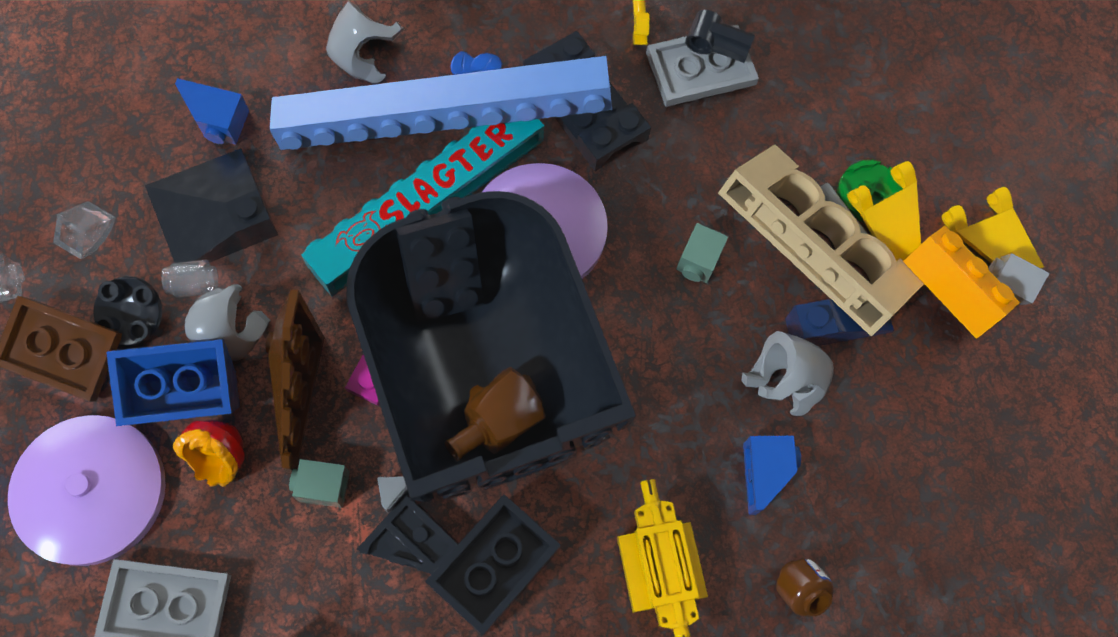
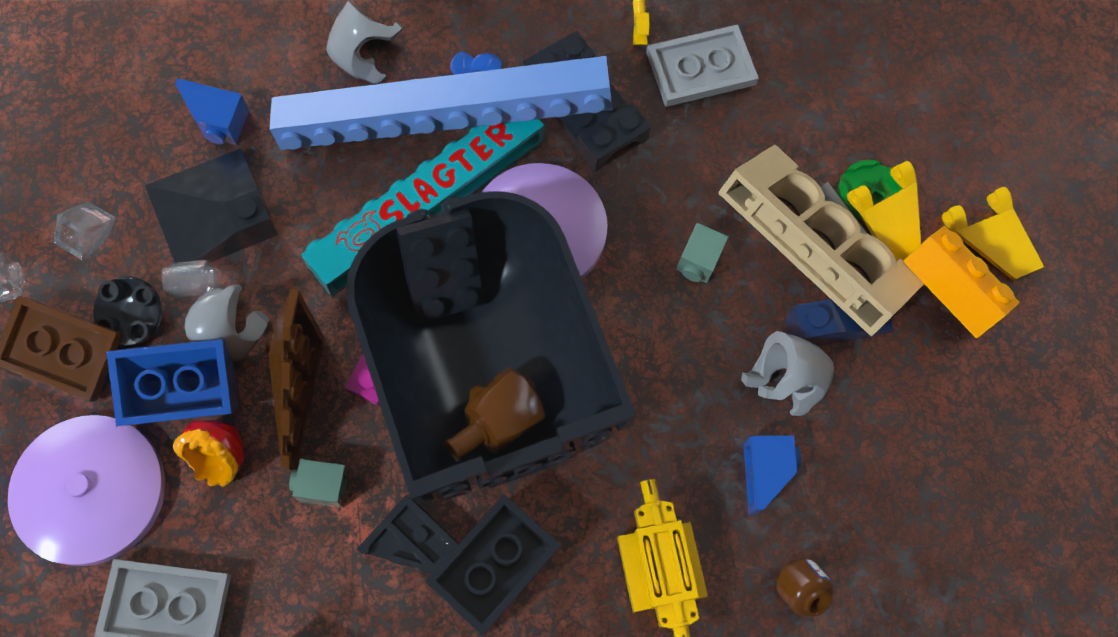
light grey slope [377,477,409,513] -> none
black piece [685,10,755,63] -> none
light grey brick [989,253,1050,305] -> none

